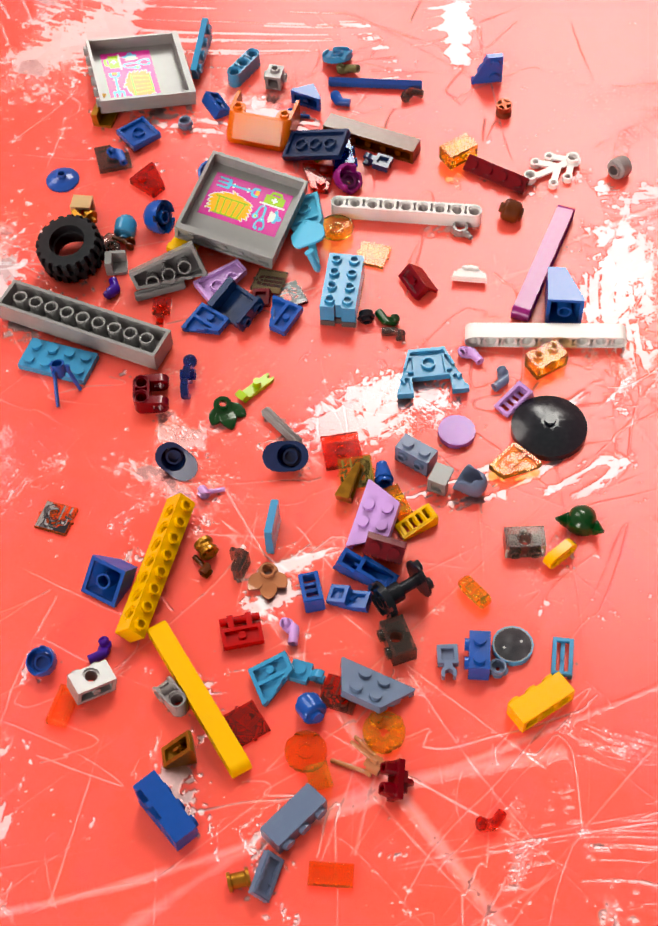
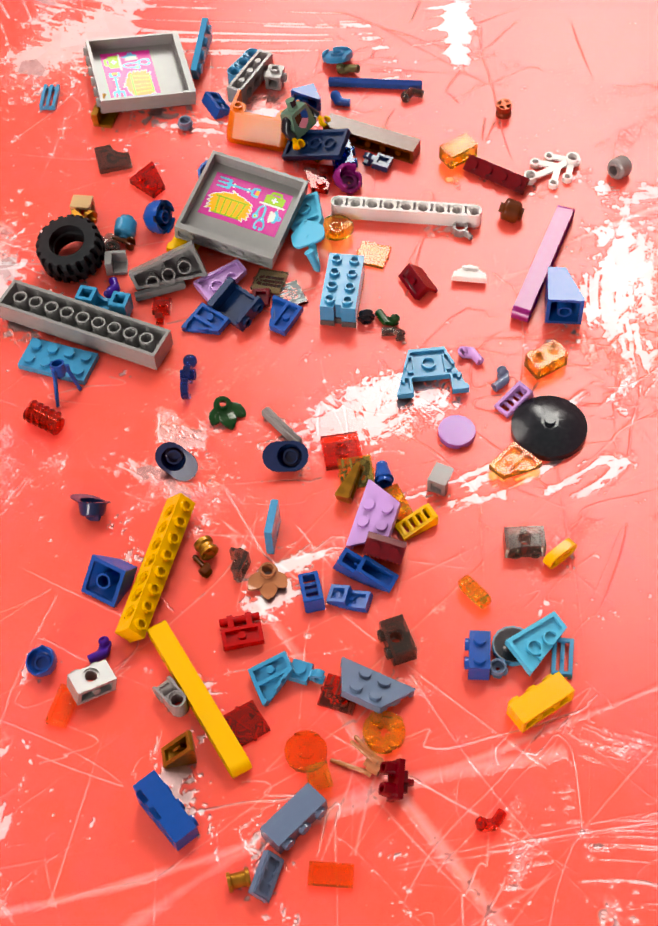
piece [34,500,79,536] -> none
blue dish [46,167,79,192] -> none
blue arm [106,147,128,166] -> none
blue plate [116,116,161,152] -> none
dark red piece [132,373,169,414] -> none
lavender hand [197,485,225,500] -> none
lime piece [235,373,274,403] -> none
lavender arm [279,617,300,646] -> none
blue head [295,692,327,724] -> none
black piece [368,560,434,621] -> none
sand blue brick [395,433,438,477] -> none
sand blue plate [436,644,459,680] -> none
sand blue hair [453,464,488,498] -> none
white beam [464,323,627,348] -> none
blue wing [471,53,504,84] -> none
dark green piece [555,505,605,536] -> none
none -> clear red piece [23,400,65,435]
none -> dark azure tile [39,84,61,110]
none -> piece [70,494,111,521]
none -> dark azure arch [74,285,134,317]
none -> light grey brick [227,49,273,103]
none -> torso [280,97,331,150]
none -> medium azure wing [504,611,567,676]

